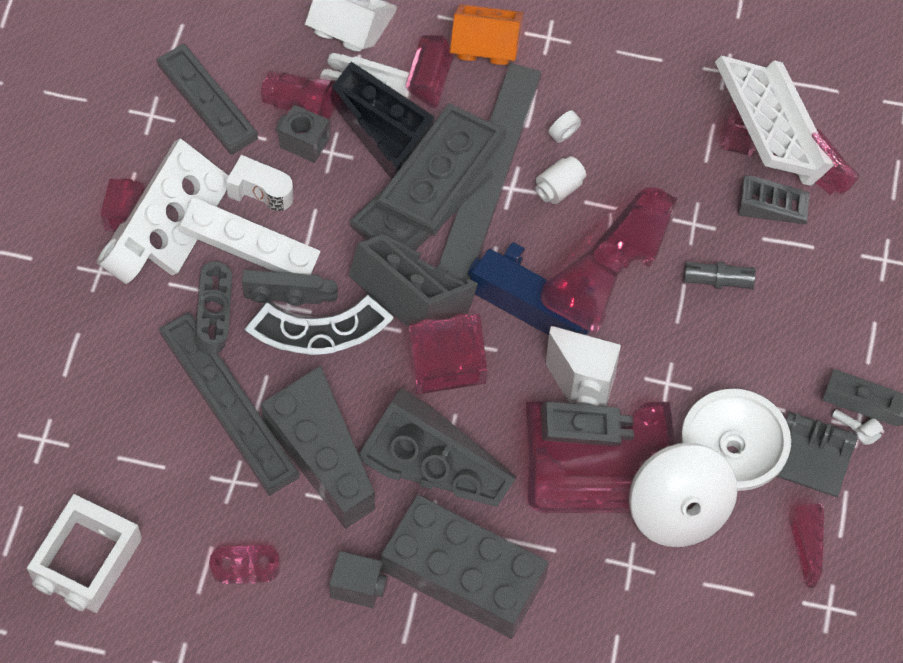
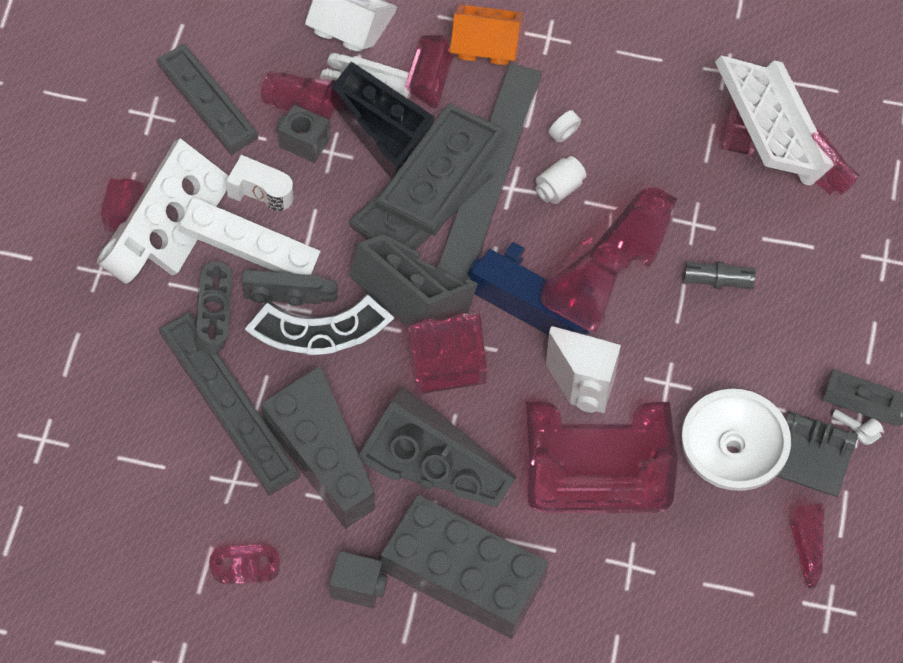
white window [27,494,142,613] -> none
dark grey hinge [541,402,635,446] -> none
white dish [629,443,737,547] -> none
dark grey slope [738,175,810,225] -> none

